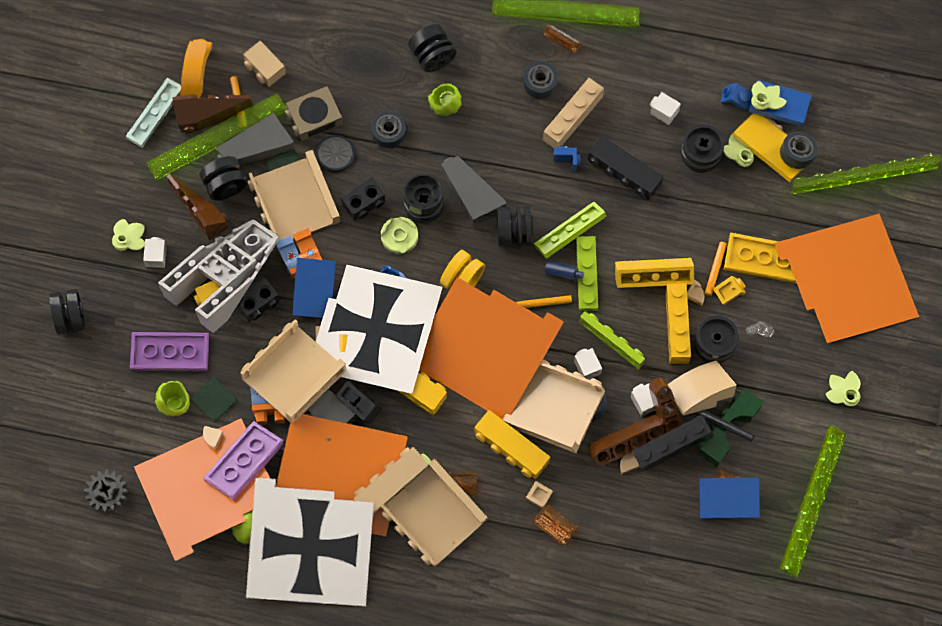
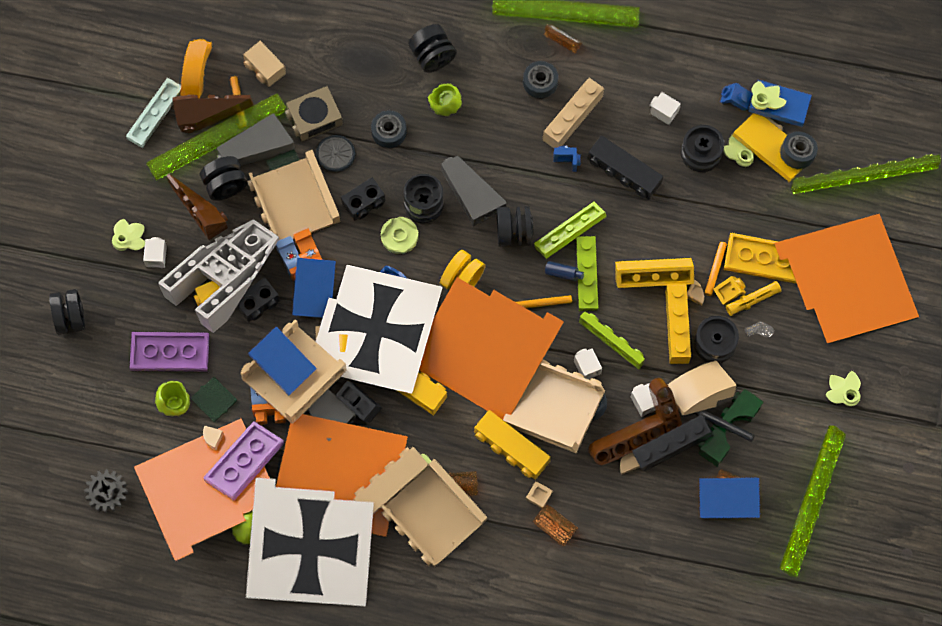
none -> blue tile [248,326,317,396]
none -> yellow pin [725,281,781,316]

